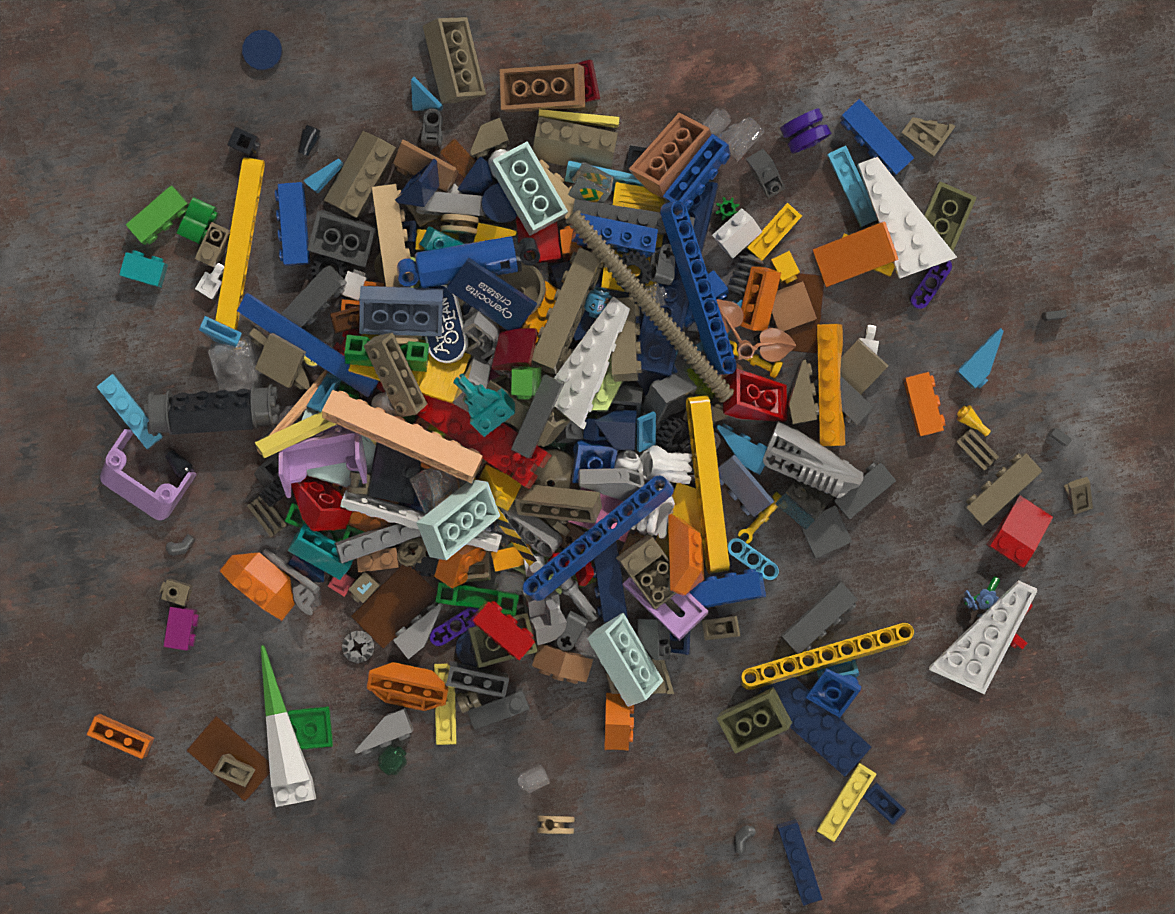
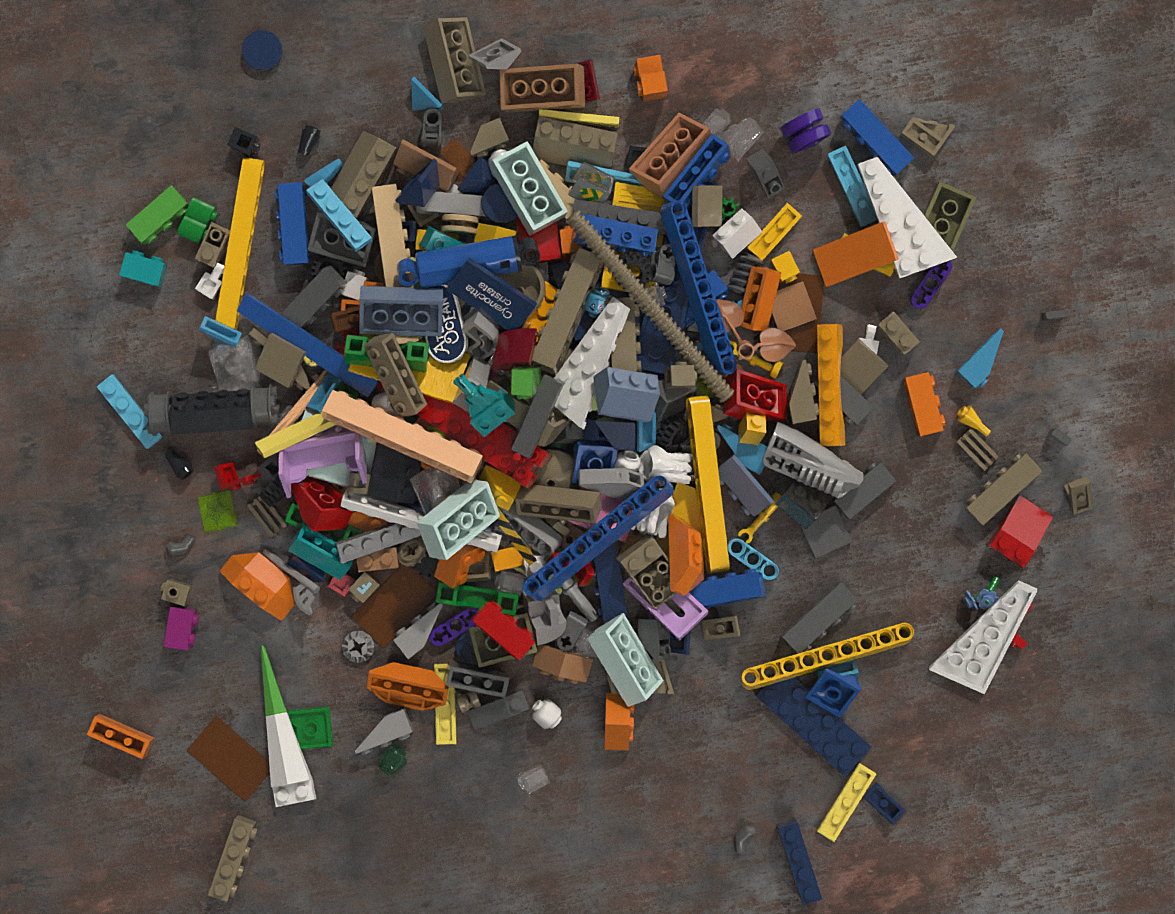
lavender windscreen [100,429,197,520] -> none
dark tan slope [212,754,255,787] -> none
tan head [537,816,575,834] -> none
olive brick [717,687,792,754] -> none
none -> clear neon green piece [198,491,238,532]
none -> dark tan brick [208,815,258,902]
none -> red bracket [214,462,261,492]
none -> medium azure plate [306,179,372,252]
none -> light grey slope [468,38,521,69]
none -> white head [532,699,562,729]
none -> sand blue slope [593,367,660,422]
none -> orange brick [633,55,668,102]
none -> dark tan brick [664,362,697,389]
none -> dark tan tile [692,185,722,227]
none -> yellow brick [738,413,766,446]
none -> dark tan brick [876,311,920,356]

